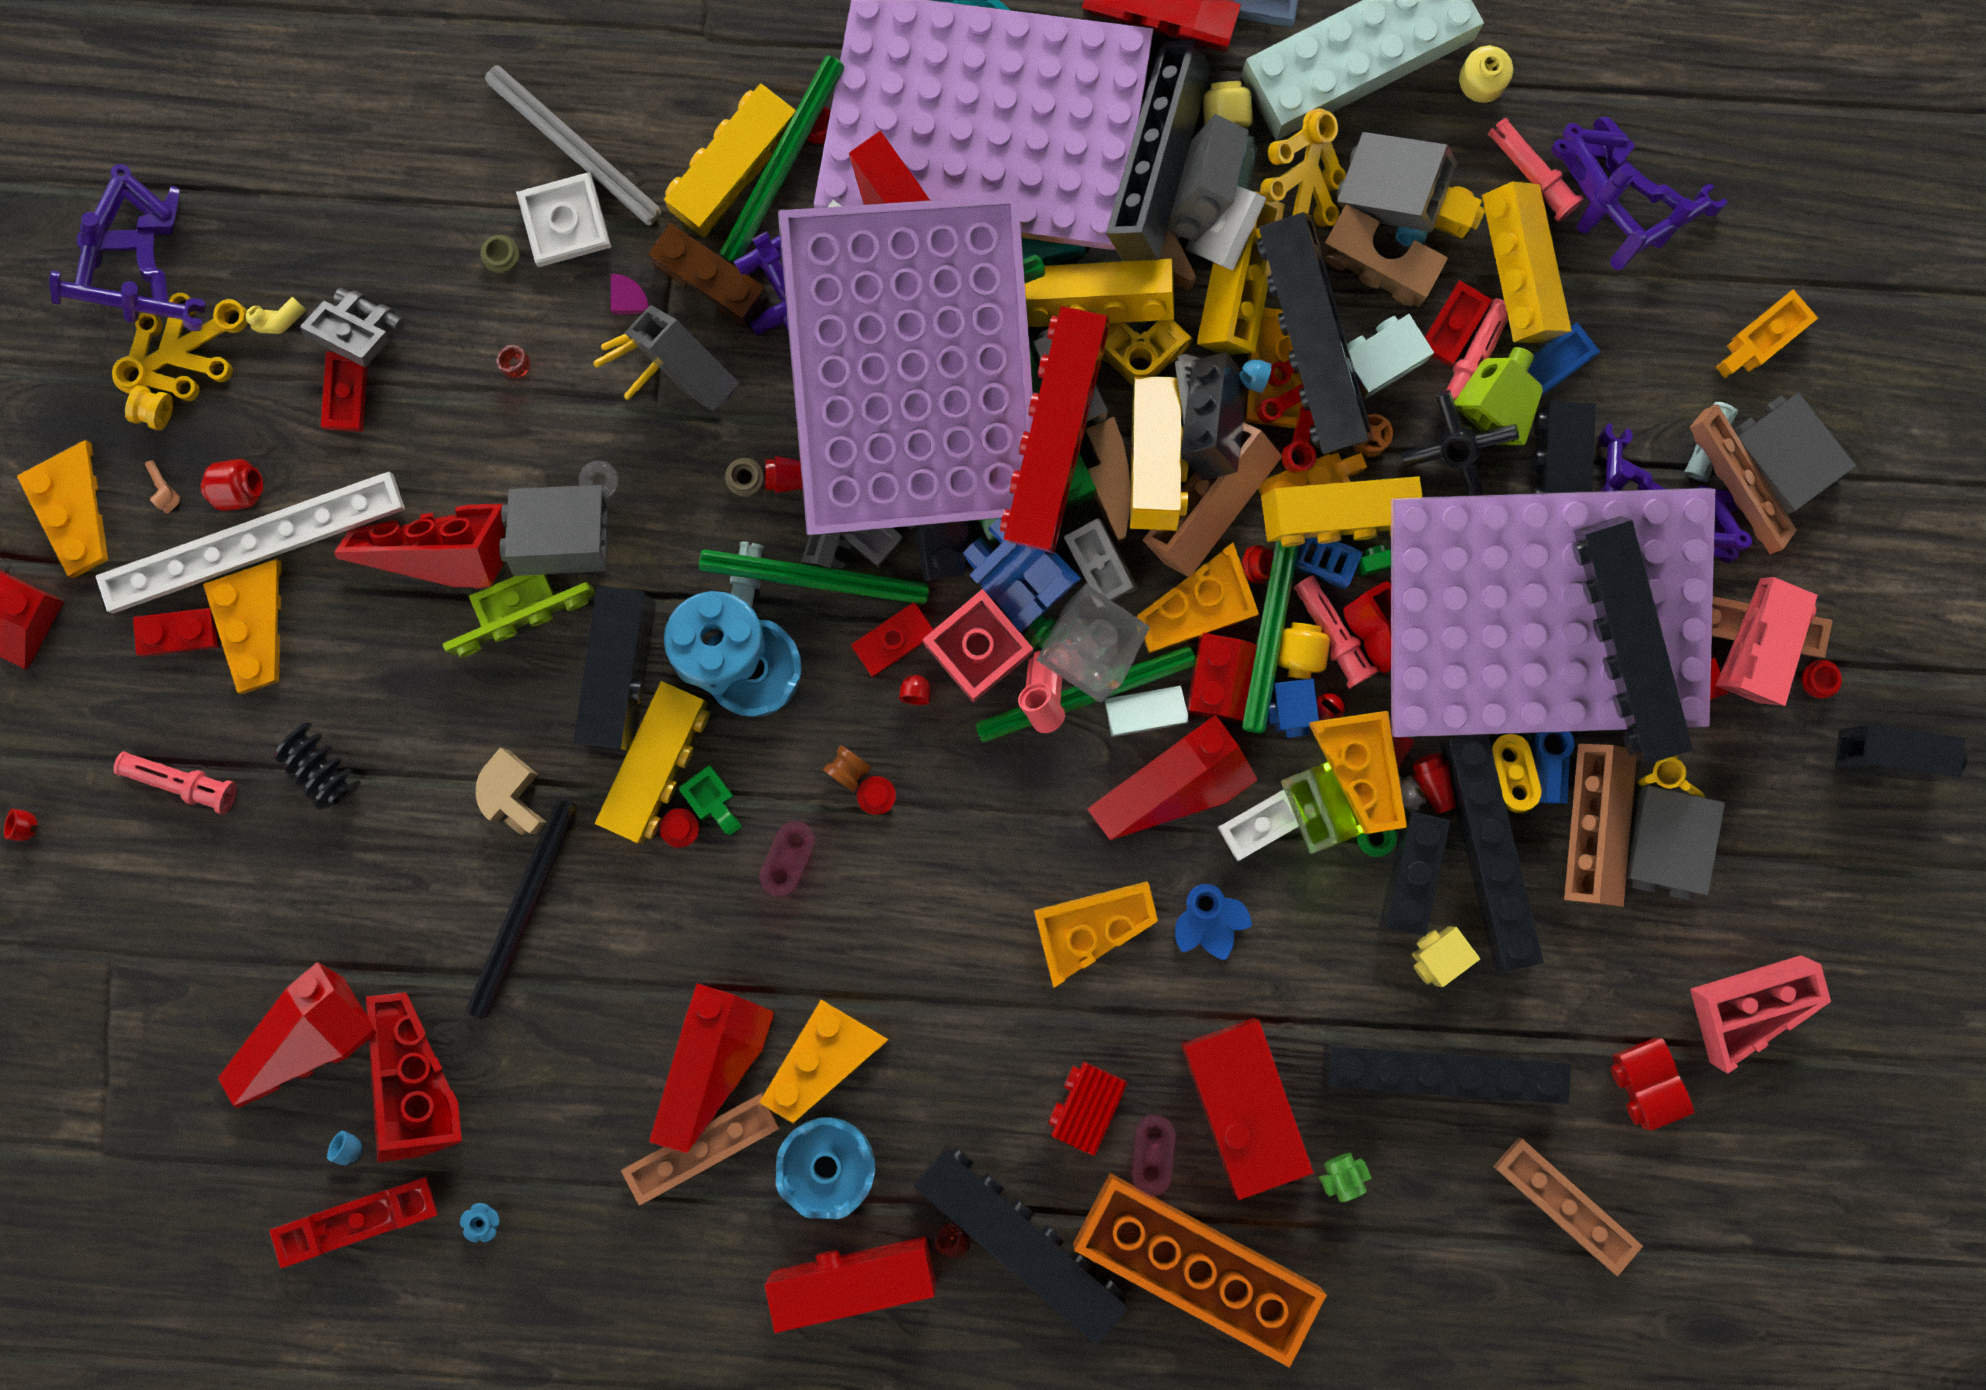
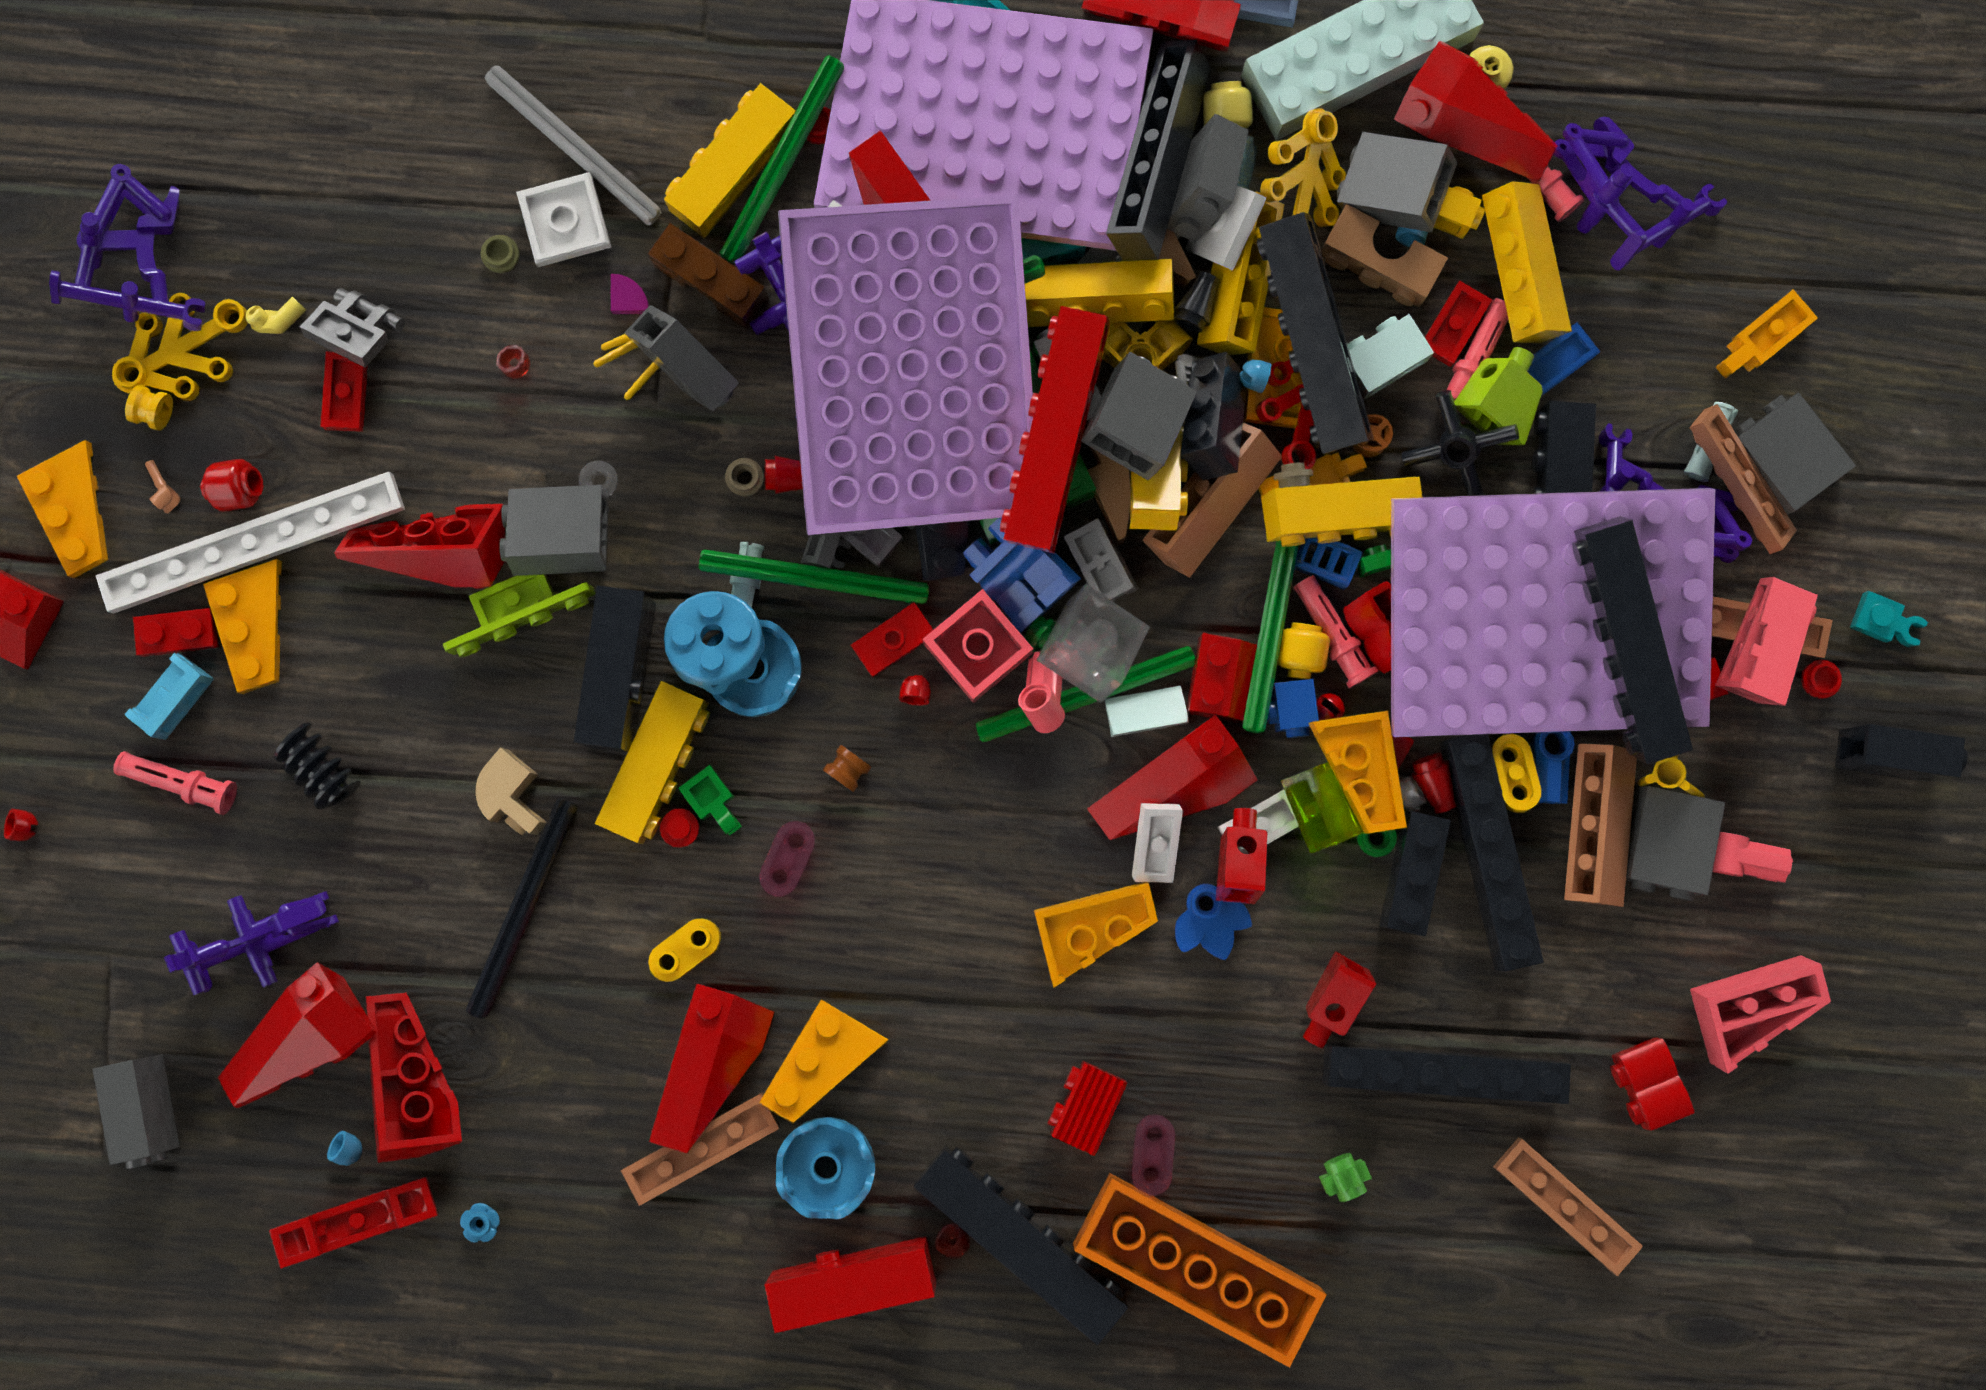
red plate [857,776,896,815] -> none
light orange wing [1136,543,1259,654] -> none
red brick [1181,1018,1314,1200] -> none
red plate [1241,545,1274,584] -> none
light yellow brick [1412,926,1480,987] -> none
none -> dark grey brick [93,1054,180,1169]
none -> medium azure hinge [125,652,214,740]
none -> dark purple piece [164,891,339,996]
none -> yellow plate [648,918,721,982]
none -> dark grey brick [1081,352,1197,480]
none -> white plate [1132,803,1183,883]
none -> black cone [1174,272,1220,333]
none -> red torso [1216,808,1267,904]
none -> dark tan plate [1274,463,1313,488]
none -> red torso [1302,951,1376,1048]
none -> red wedge [1394,41,1558,182]
none -> coral piece [1712,832,1793,882]
none -> teal plate [1850,591,1928,647]

